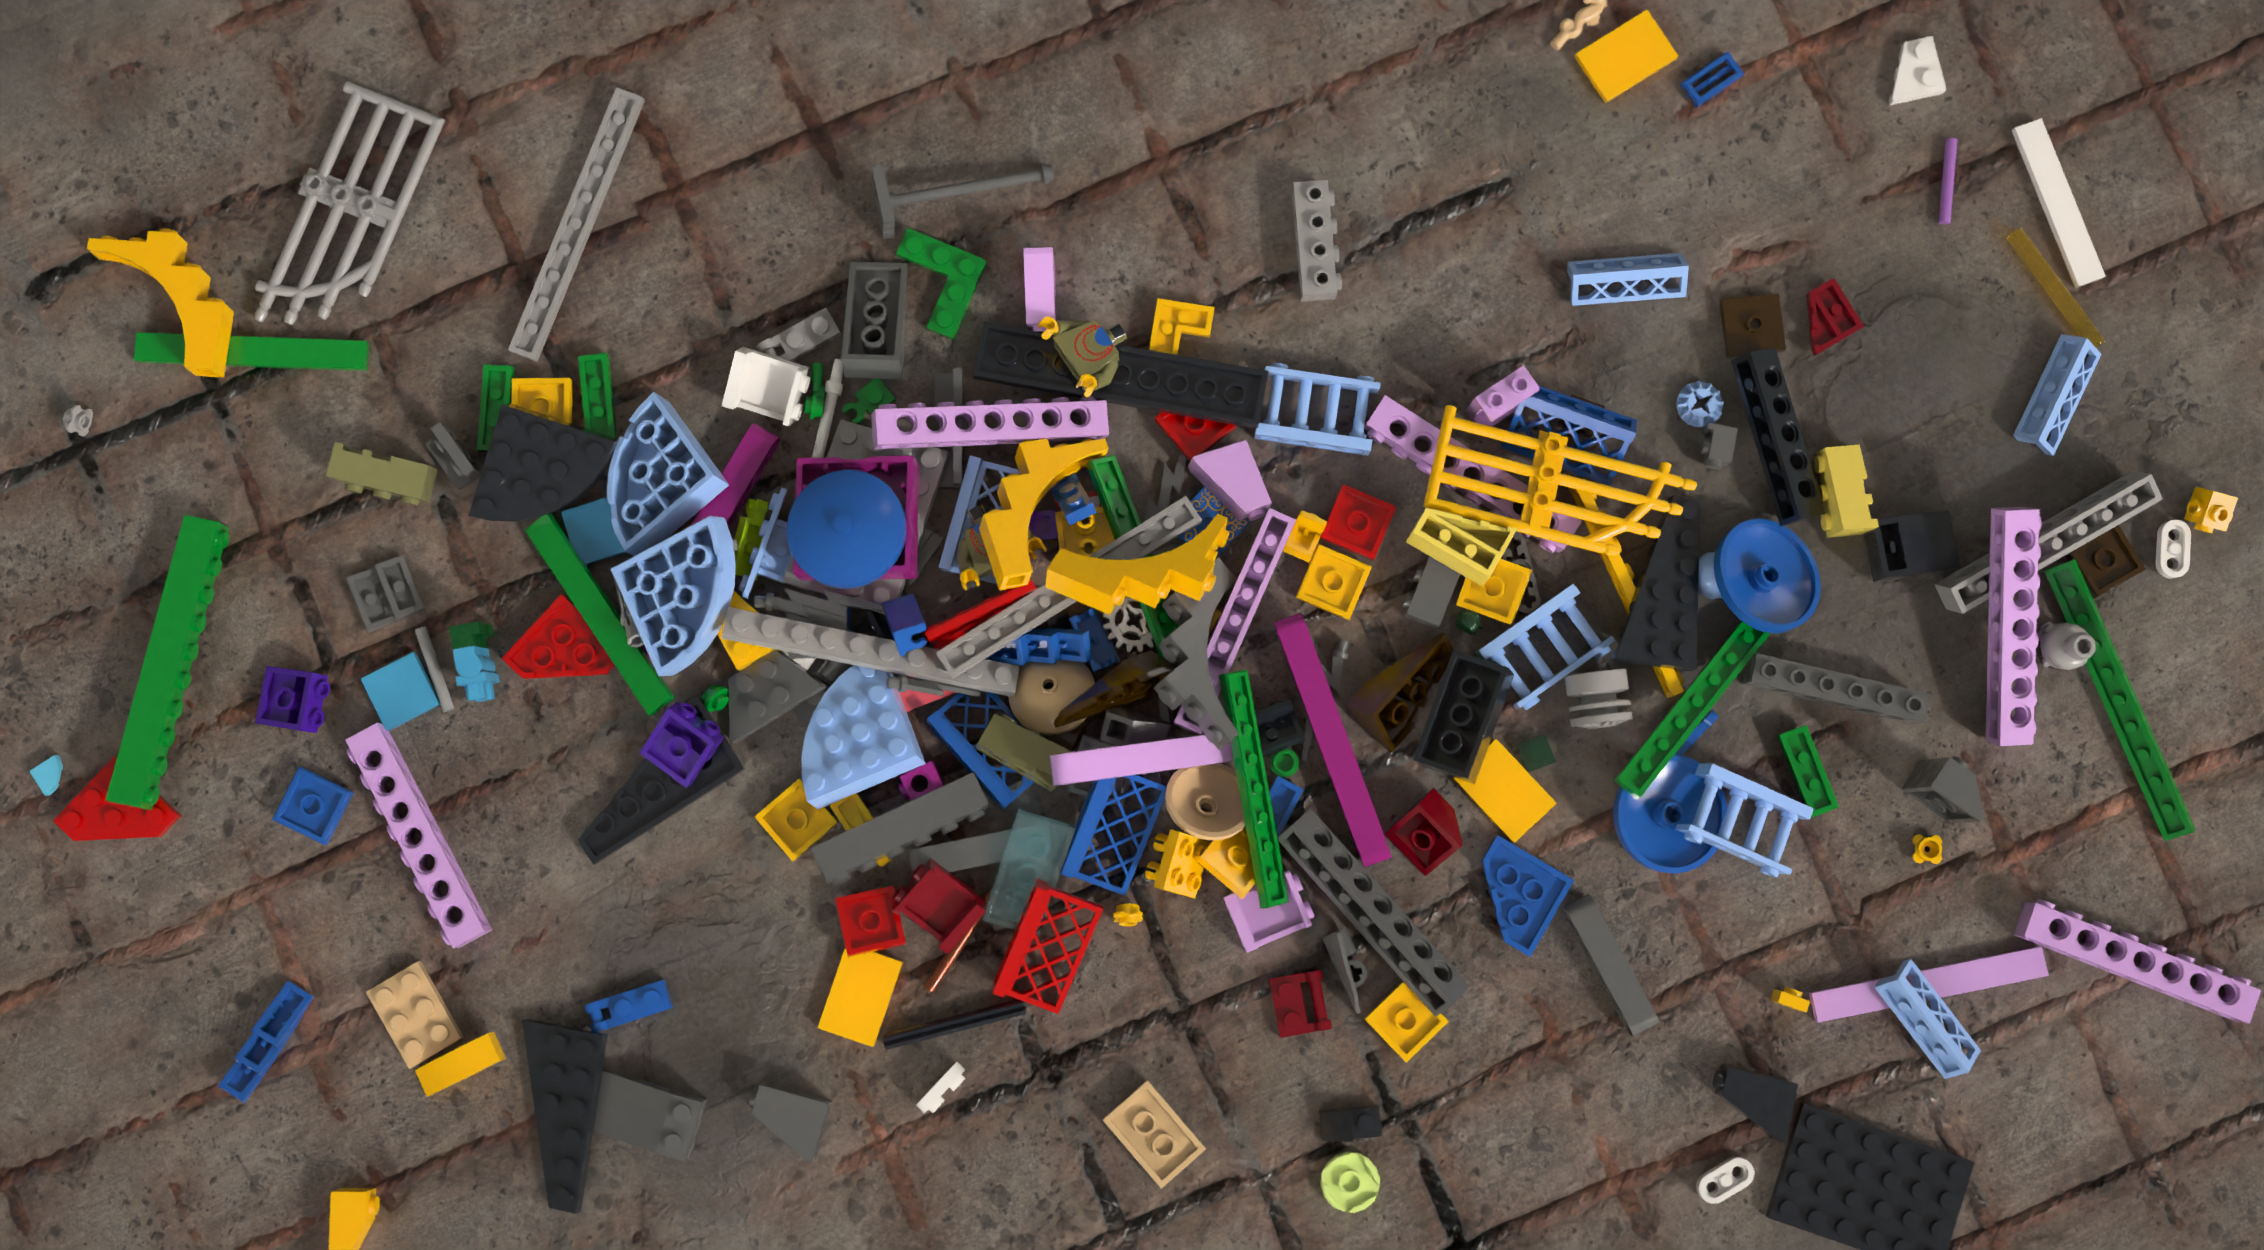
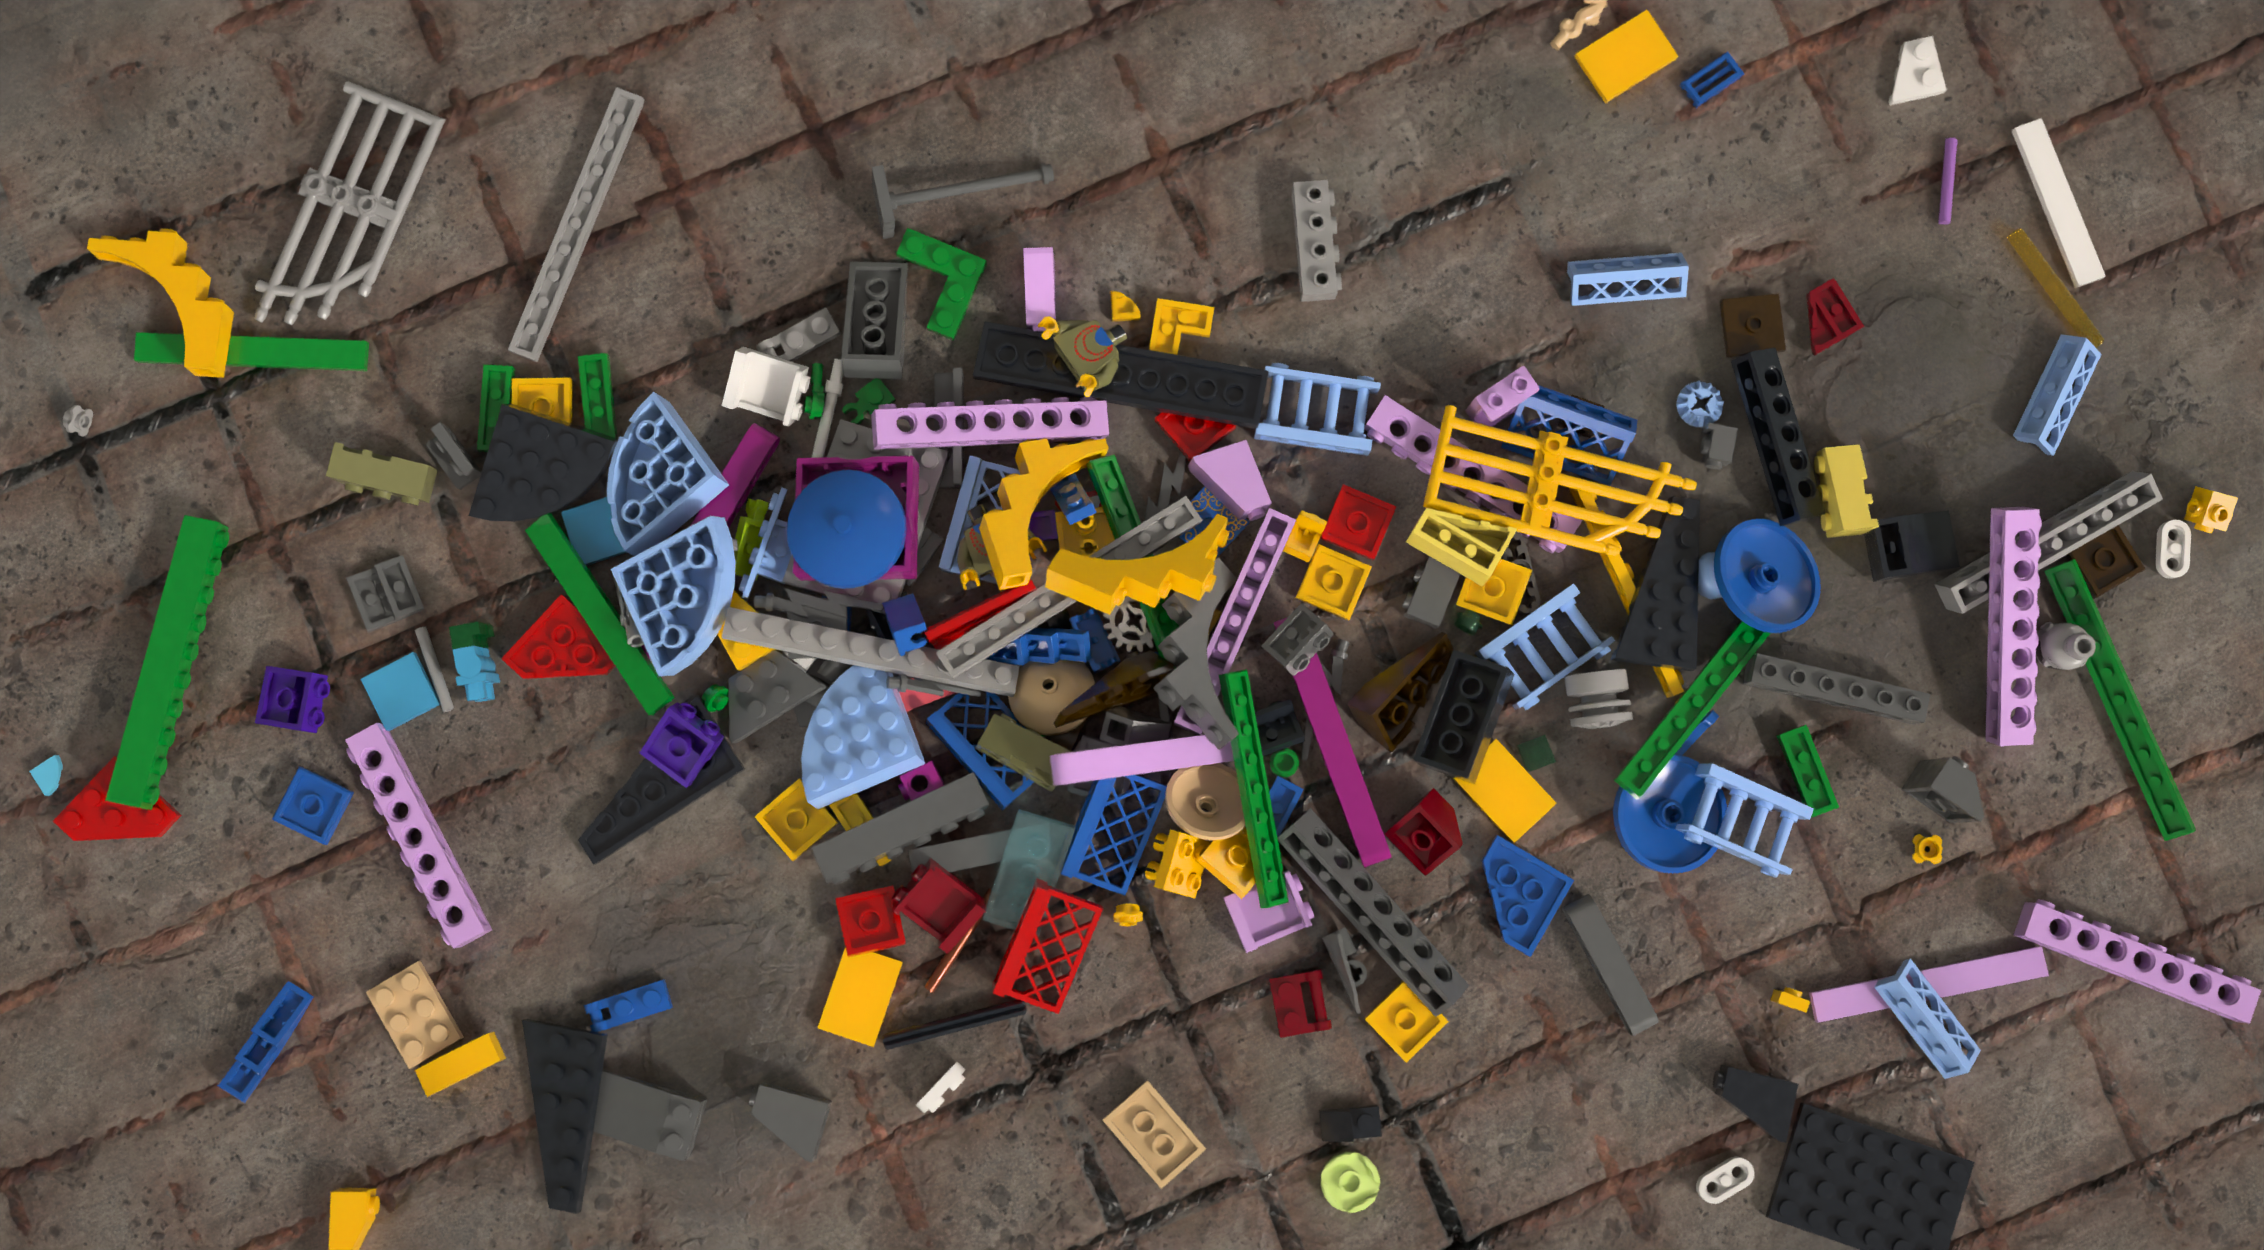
none -> yellow tile [1110,291,1141,322]
none -> dark grey bracket [1262,603,1333,676]

